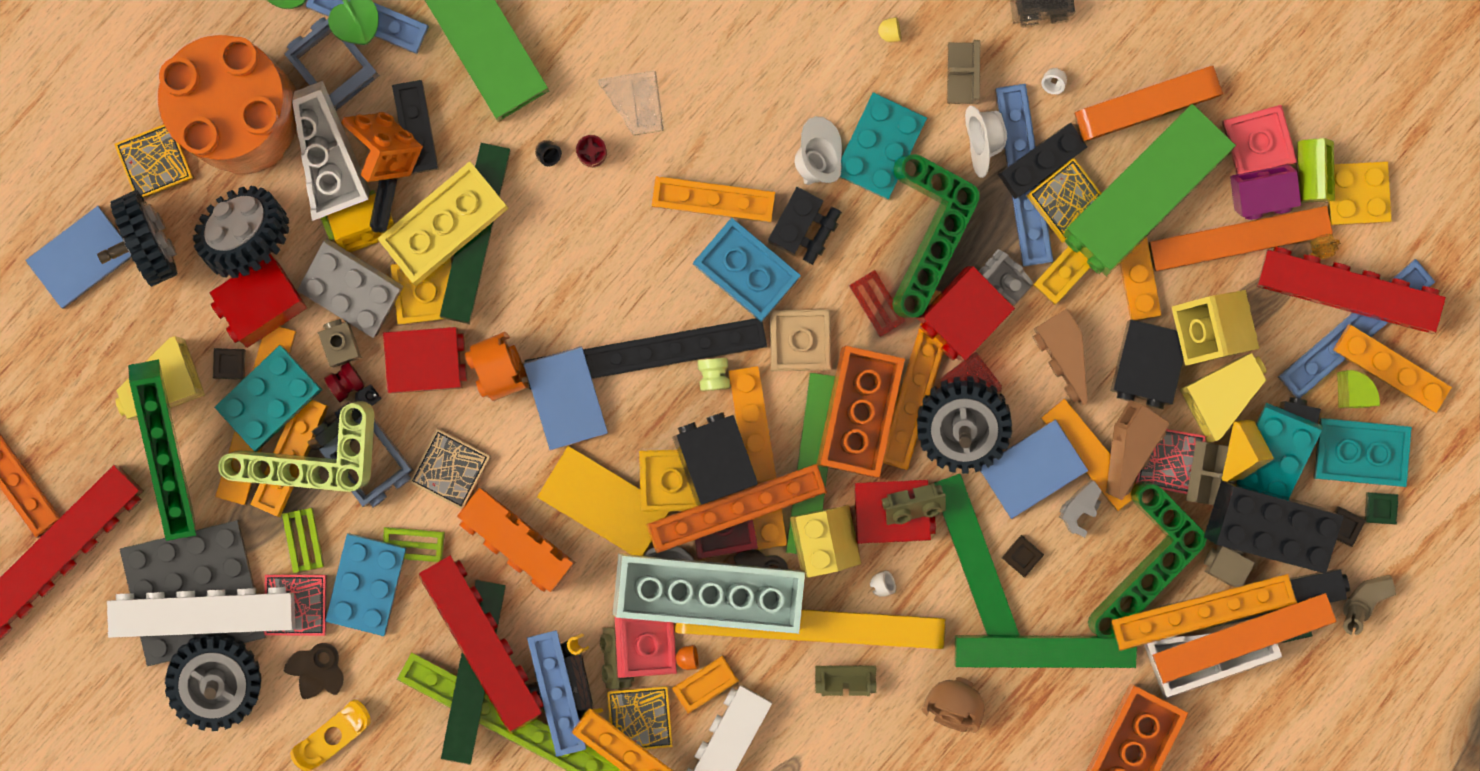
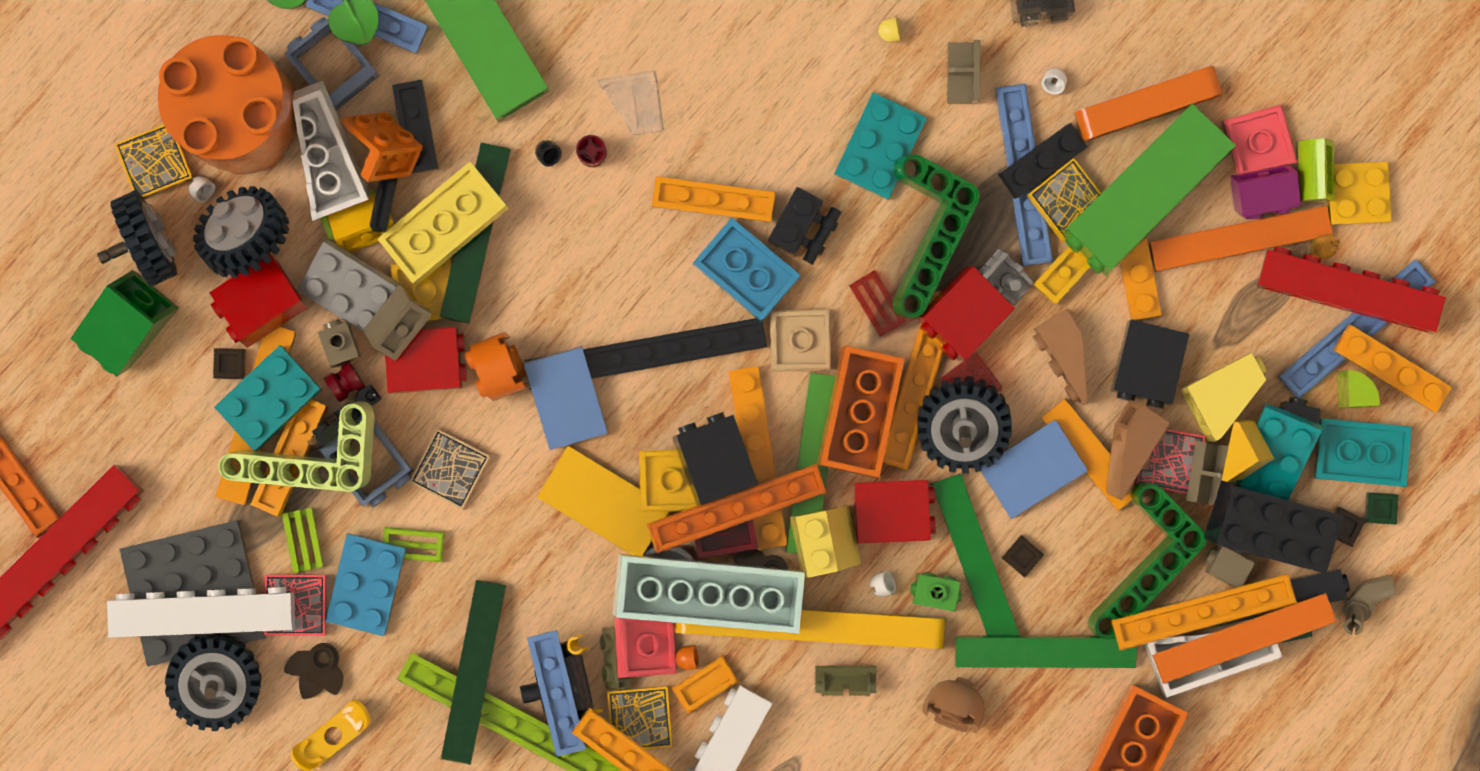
medium blue tile [25,206,131,309] -> none
light yellow slope [115,336,205,421] -> none
green brick [128,359,196,541] -> none
red brick [419,555,544,734] -> none
orange wedge [457,488,576,592] -> none
yellowish green wheel [698,358,730,391] -> none
white piece [794,116,842,185] -> none
olive hinge [881,483,946,525] -> none
white piece [965,106,1007,178] -> none
light grey hand [1059,480,1101,538] -> none
light yellow slope [1172,290,1259,366] -> none
none -> green slope [70,270,179,377]
none -> white hinge [189,176,216,203]
none -> dark tan panel [363,285,432,361]
none -> bright green head [910,572,962,612]

